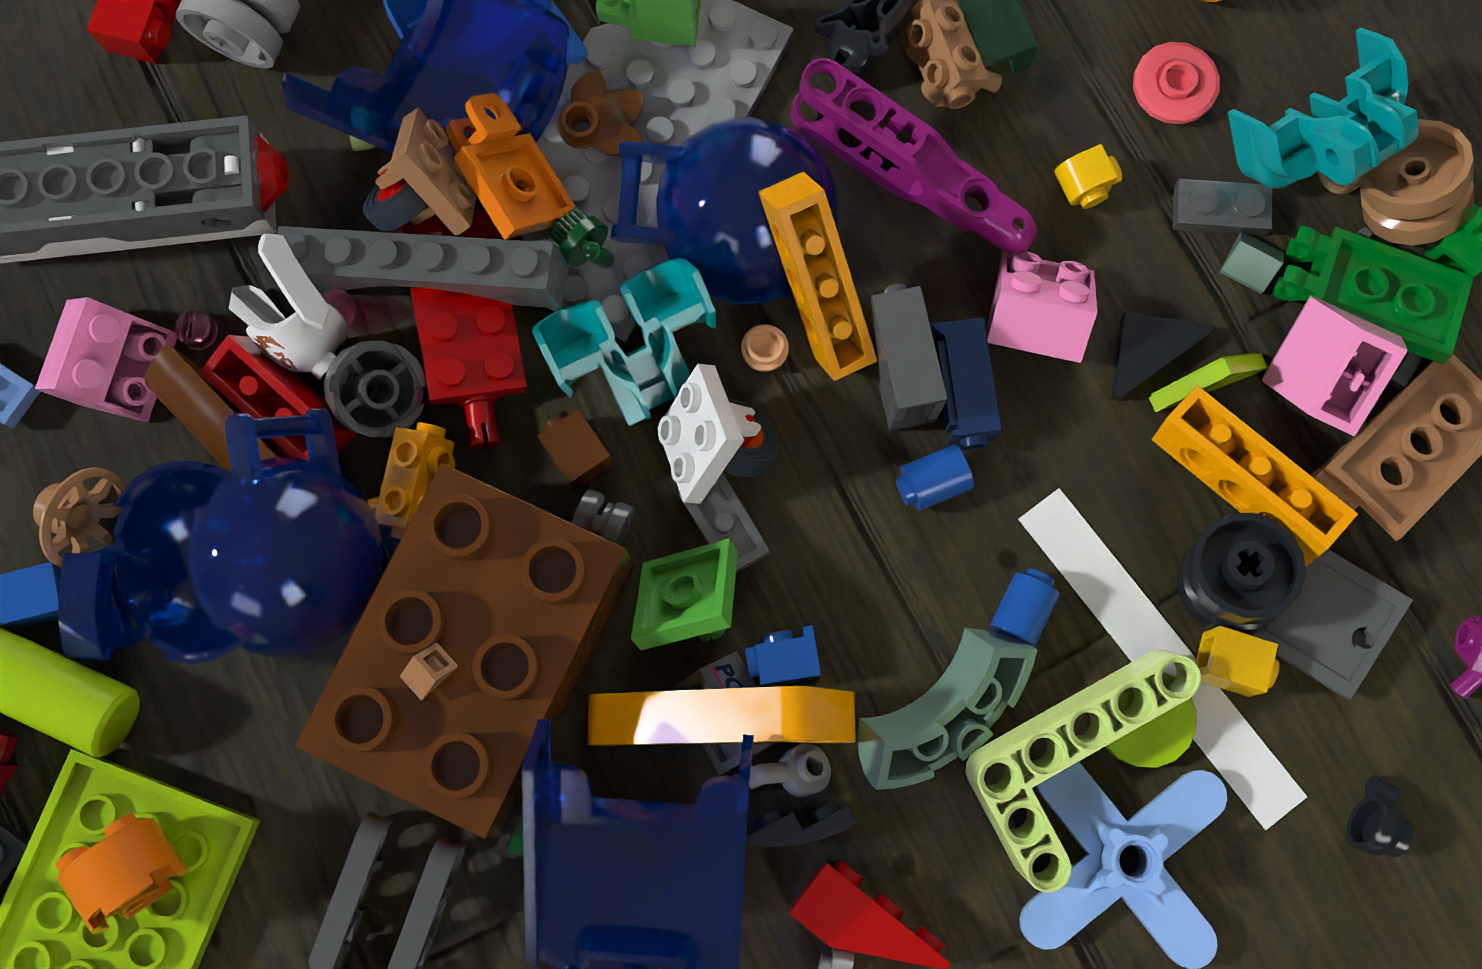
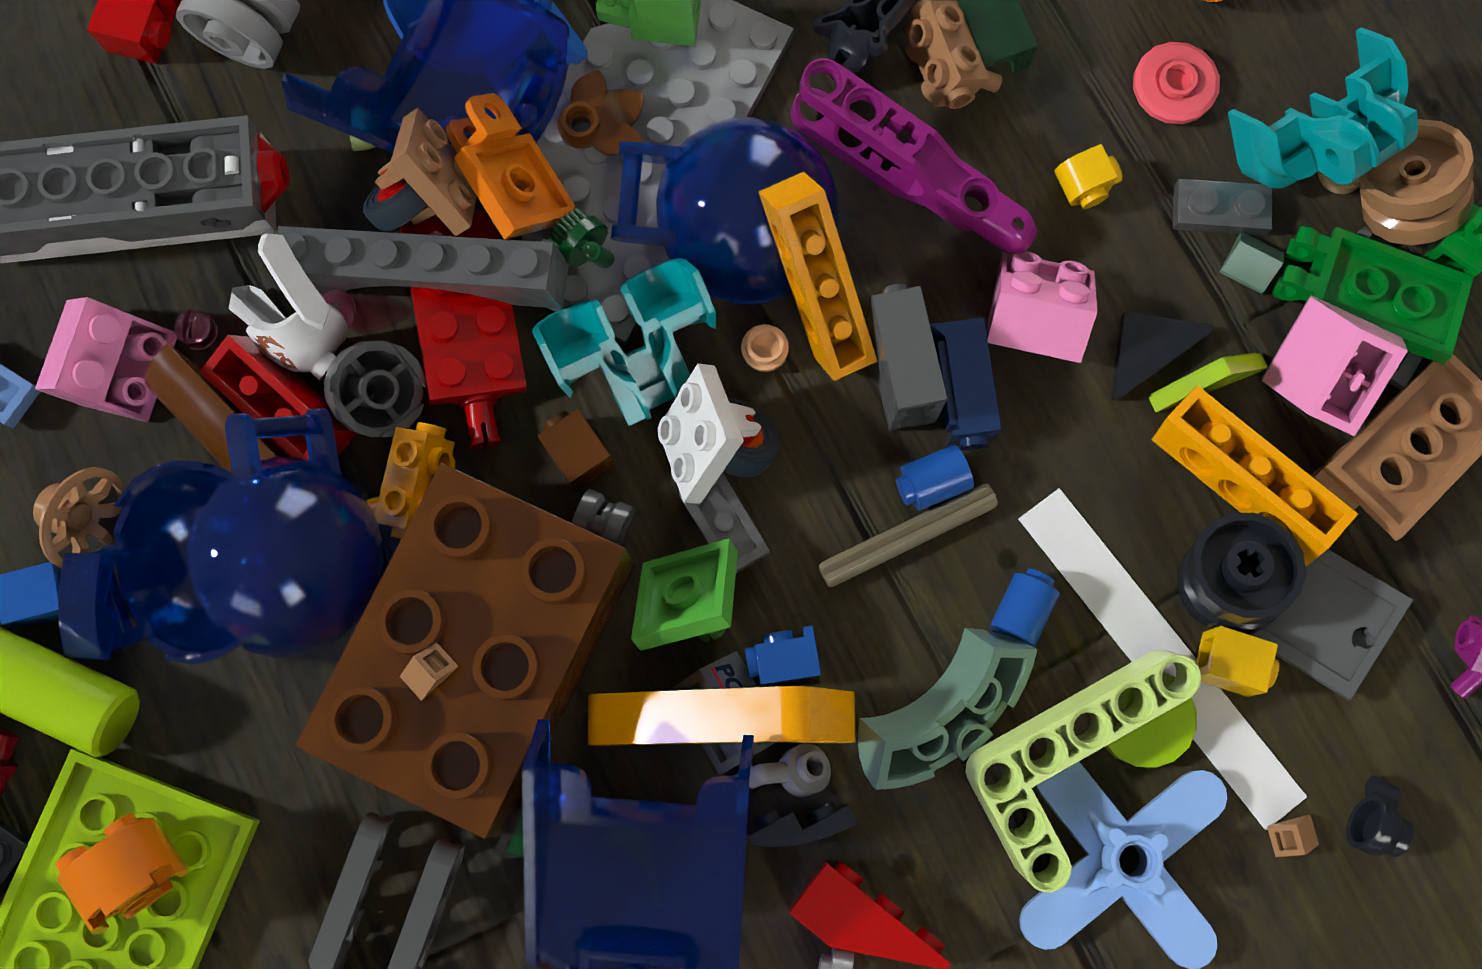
none -> dark tan axle [819,484,998,587]
none -> medium nougat piece [1267,814,1319,857]

